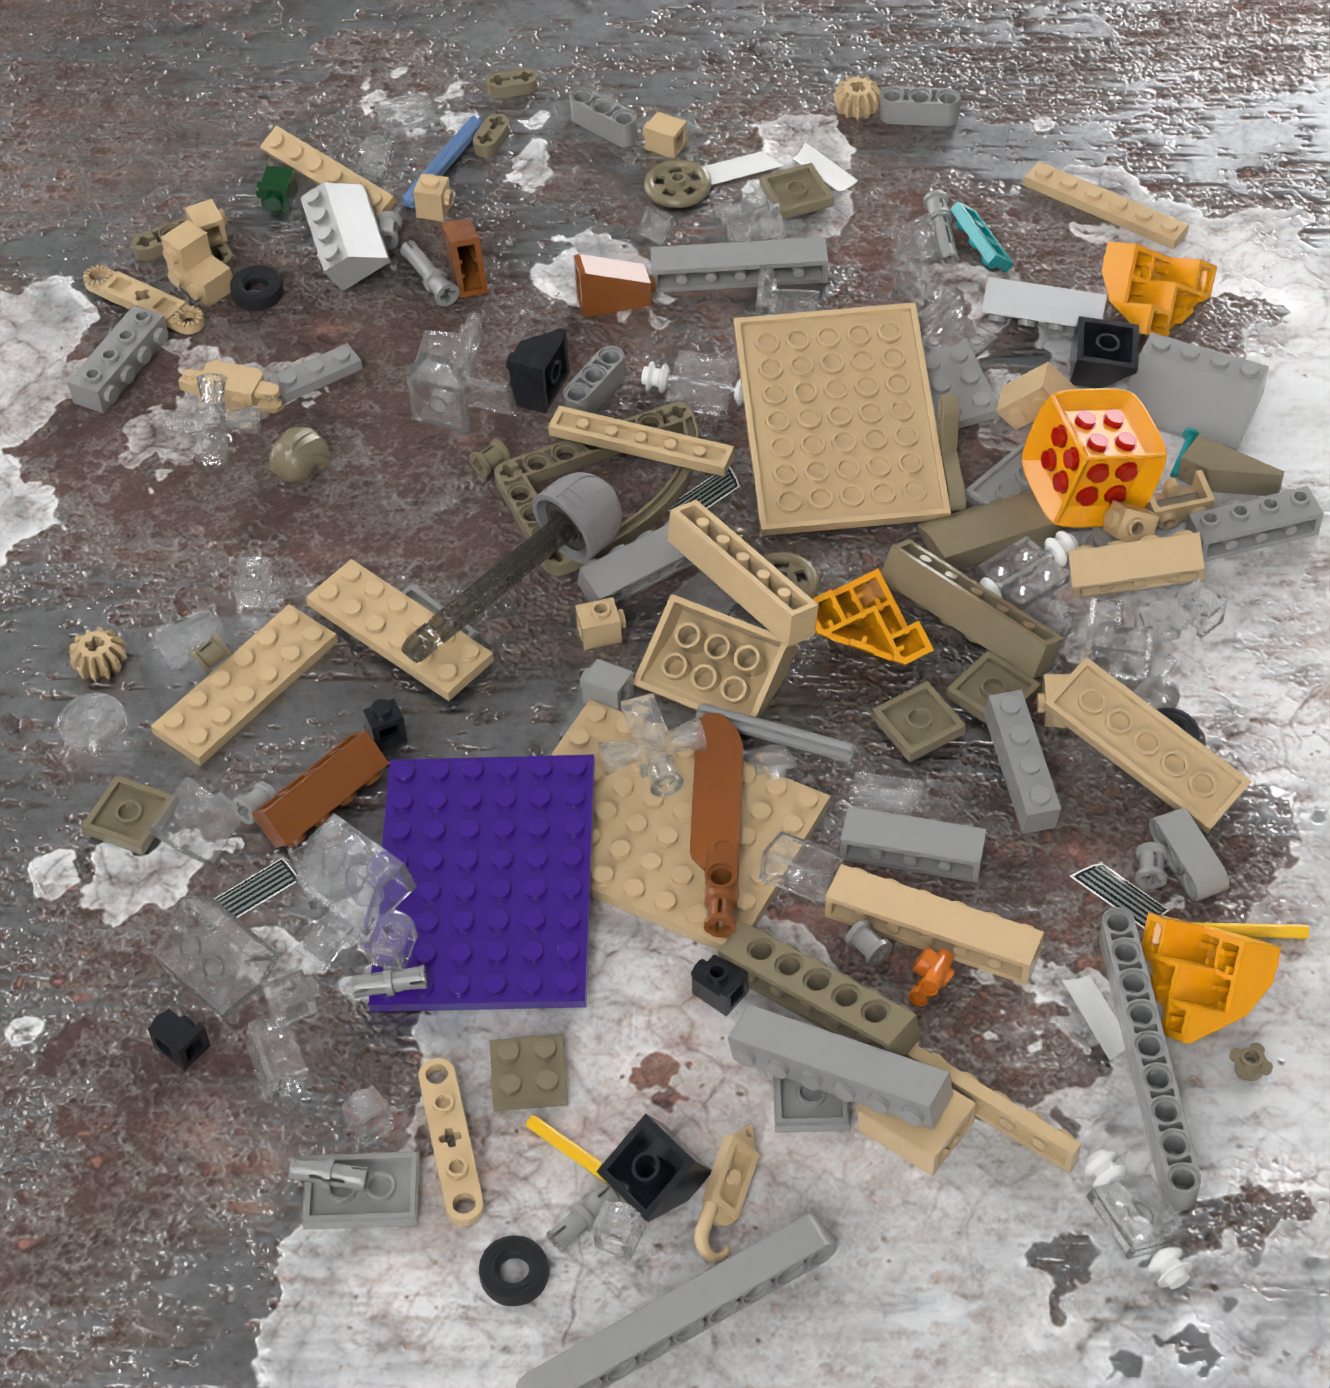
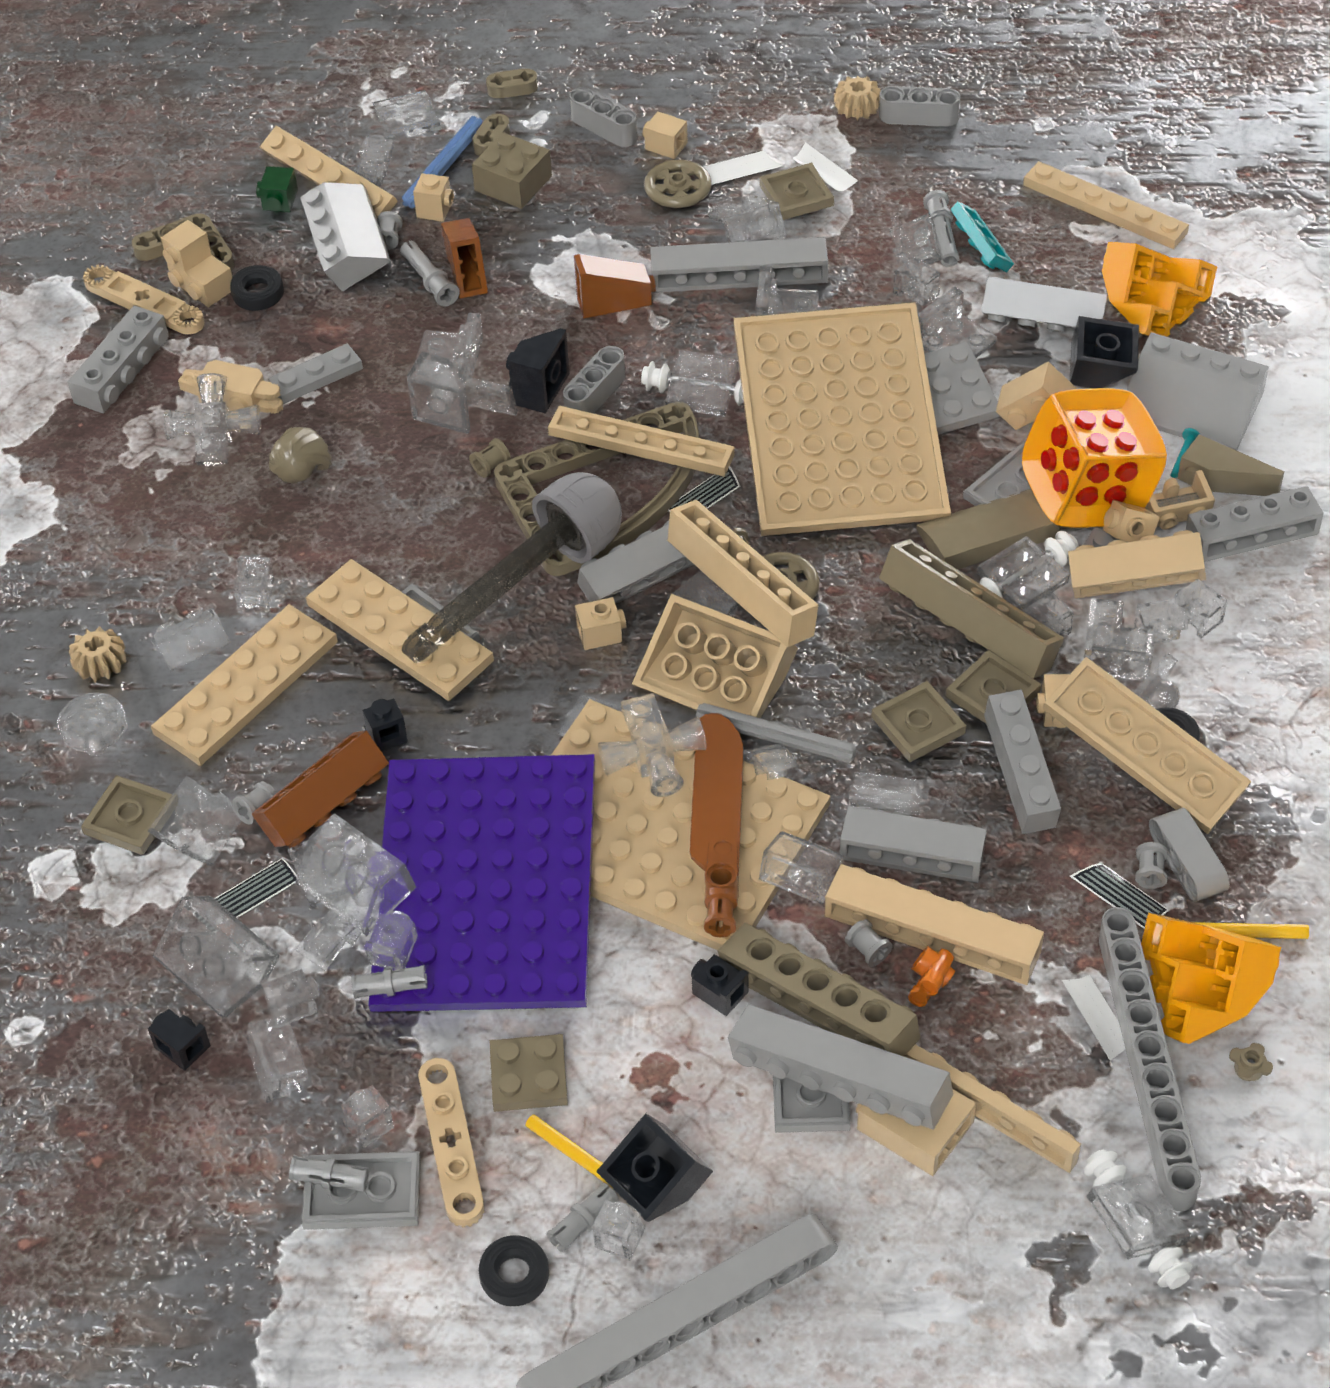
tan brick [185,199,228,247] -> none
dark tan bush [189,632,233,675] -> none
light grey brick [579,659,634,712] -> none
clear tile [638,205,676,244] -> none
tan plate [694,1124,760,1263] -> none
light orange brick [812,568,934,665] -> none
dark tan beam [937,393,966,512] -> none
none -> dark tan brick [472,132,552,209]

